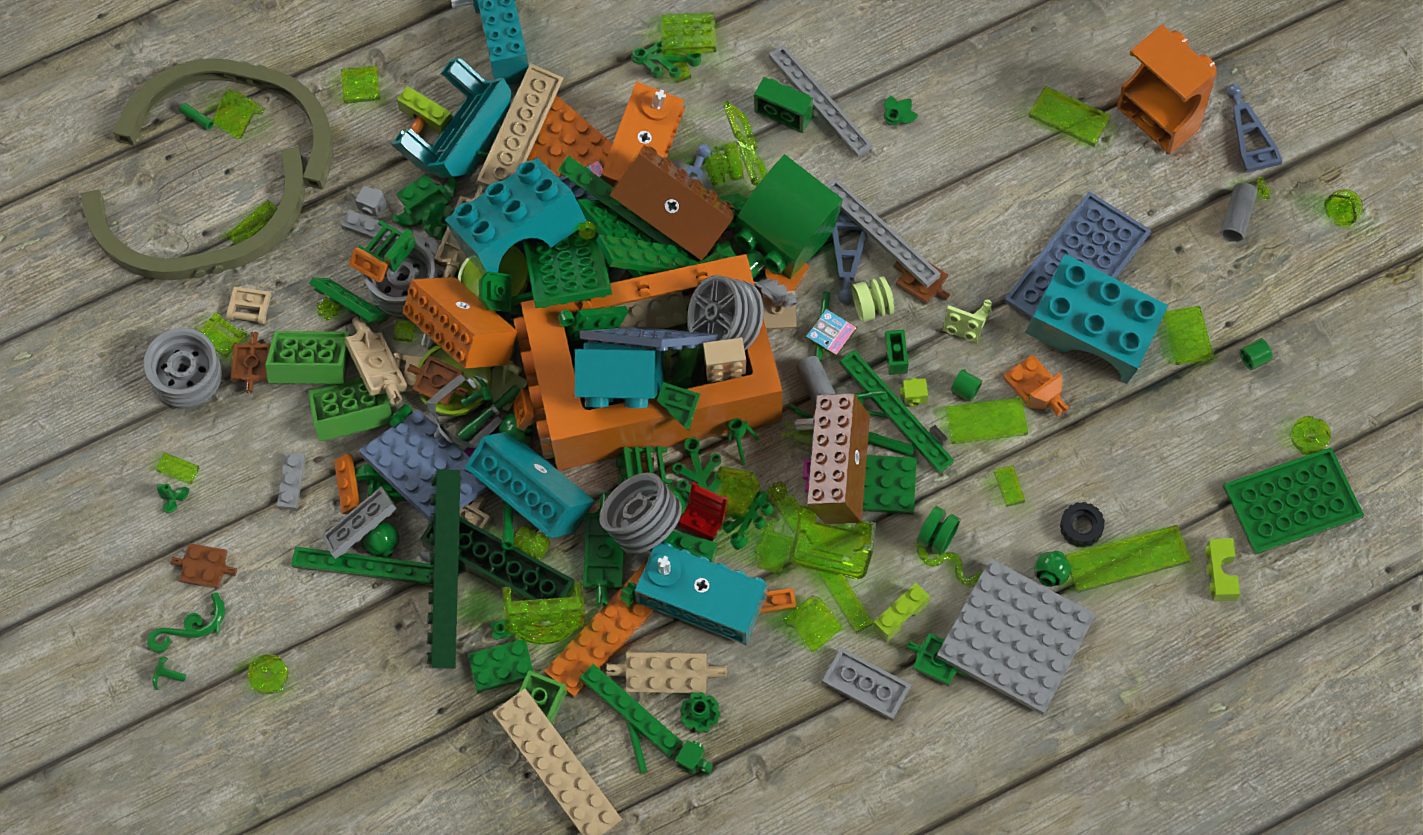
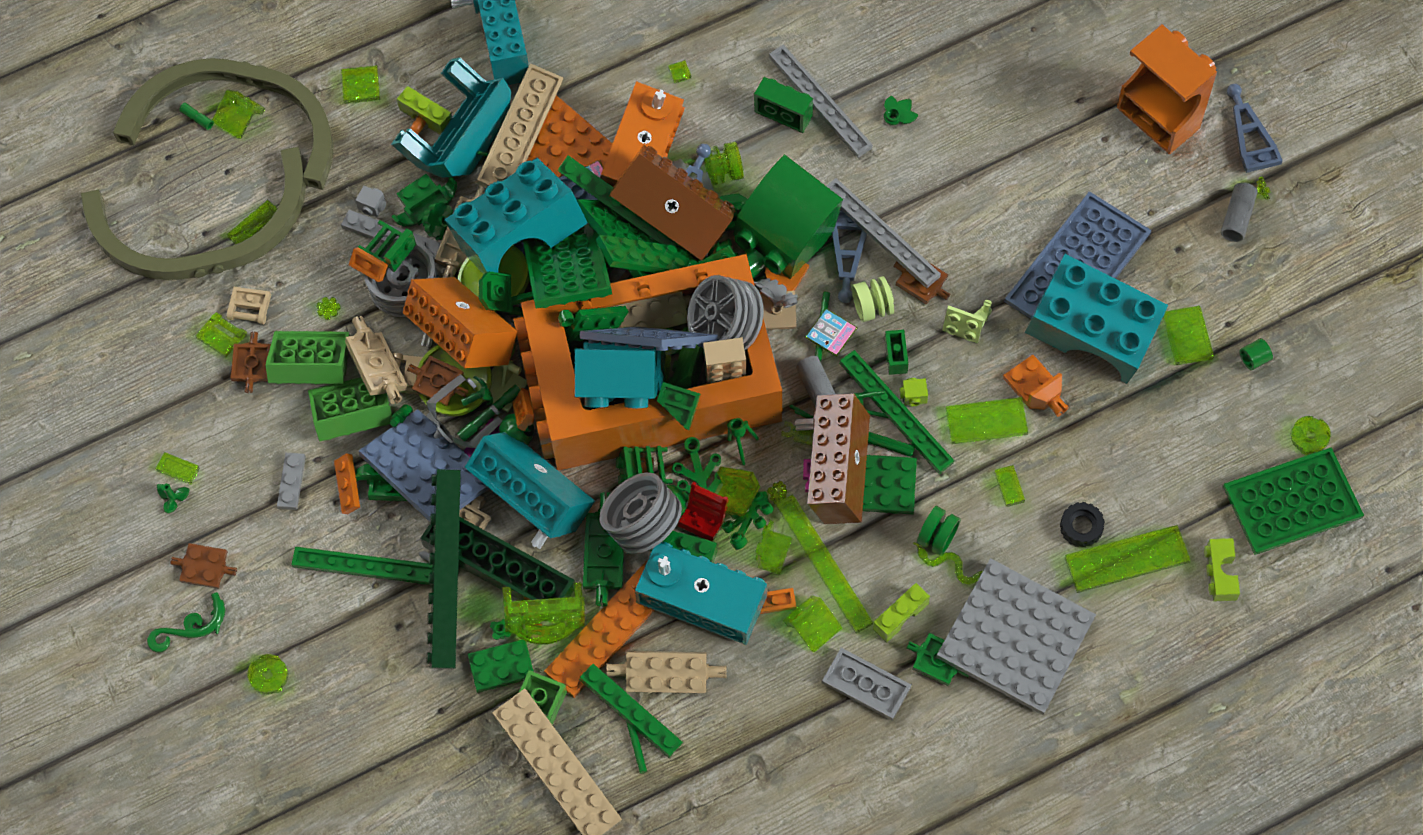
light grey wheel [144,328,222,408] -> none
green plant [152,656,186,690] -> none
green plate [309,277,388,323] -> none
light grey plate [322,486,396,559] -> none
green plant [363,521,400,558] -> none
clear neon green tile [393,321,416,342] -> none
green piece [502,500,514,550] -> none
clear neon green wheel [514,526,550,560] -> none
clear neon green plate [578,221,596,239] -> none
green plate [620,580,637,608] -> none
green plant [631,41,701,78] -> none
clear neon green plate [661,12,716,55] -> none
green brick [675,740,713,775] -> none
green plant [680,692,721,734] -> none
clear neon green bar [723,101,767,187] -> none
clear neon green windscreen [789,505,876,579] -> none
clear smoke tile [929,425,948,448] -> none
green piece [950,369,983,402] -> none
clear neon green plate [1028,85,1111,147] -> none
green plant [1034,551,1071,587] -> none
clear neon green cylinder [1324,189,1363,227] -> none

